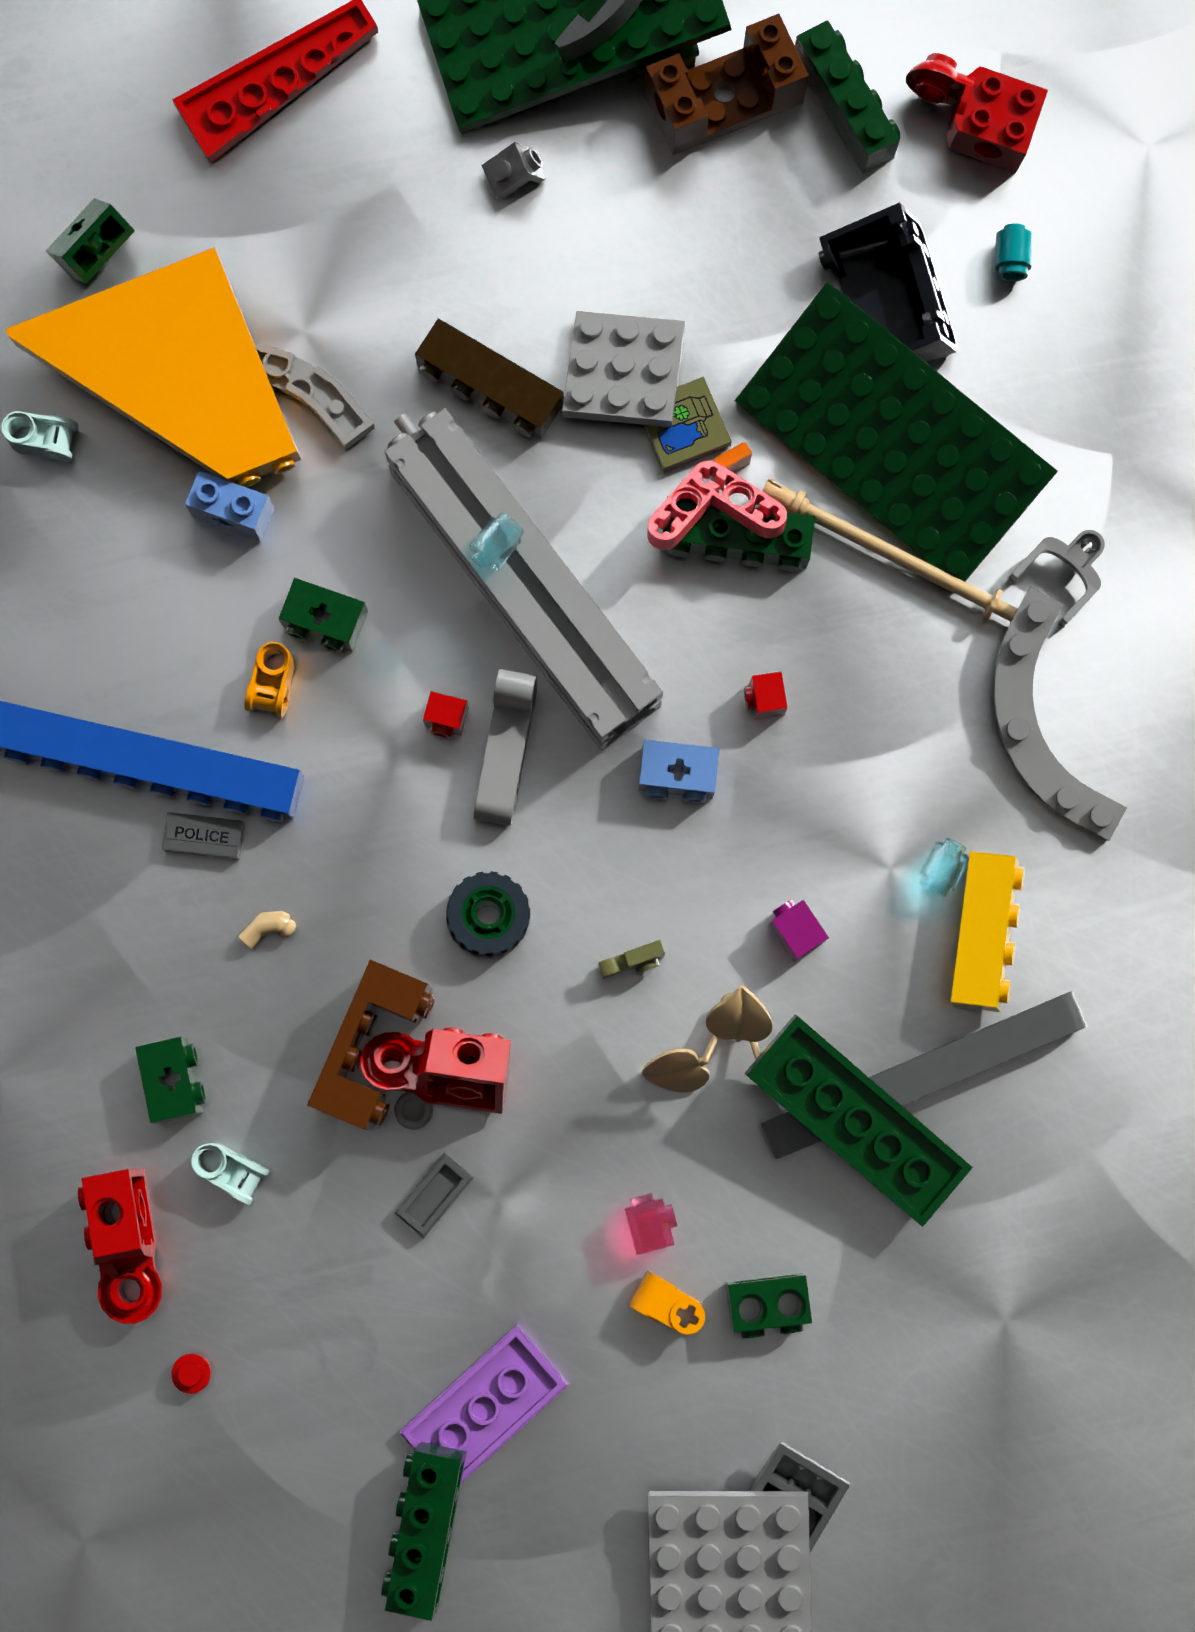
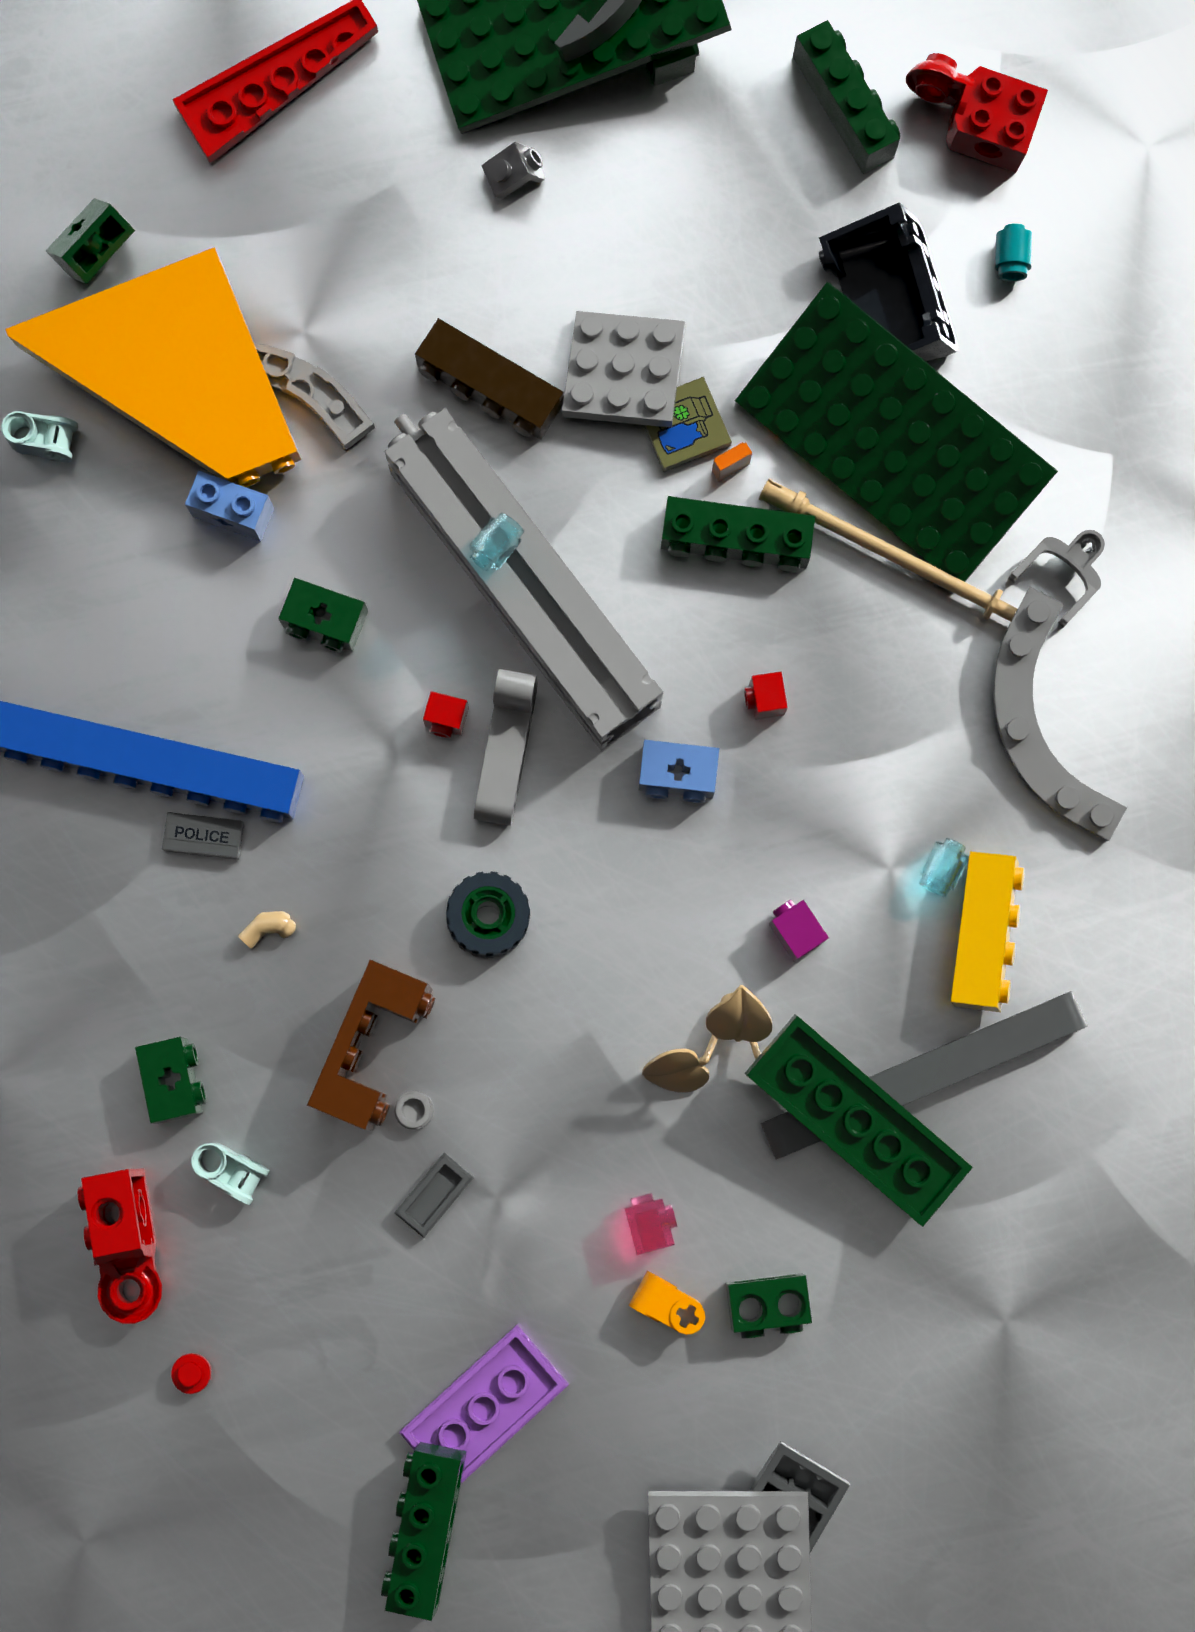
light orange piece [244,642,295,718] -> none
red brick [360,1027,511,1114] -> none
olive plate [598,940,665,979] -> none
reddish brown plate [644,13,809,155] -> none
coral beam [647,461,787,550] -> none

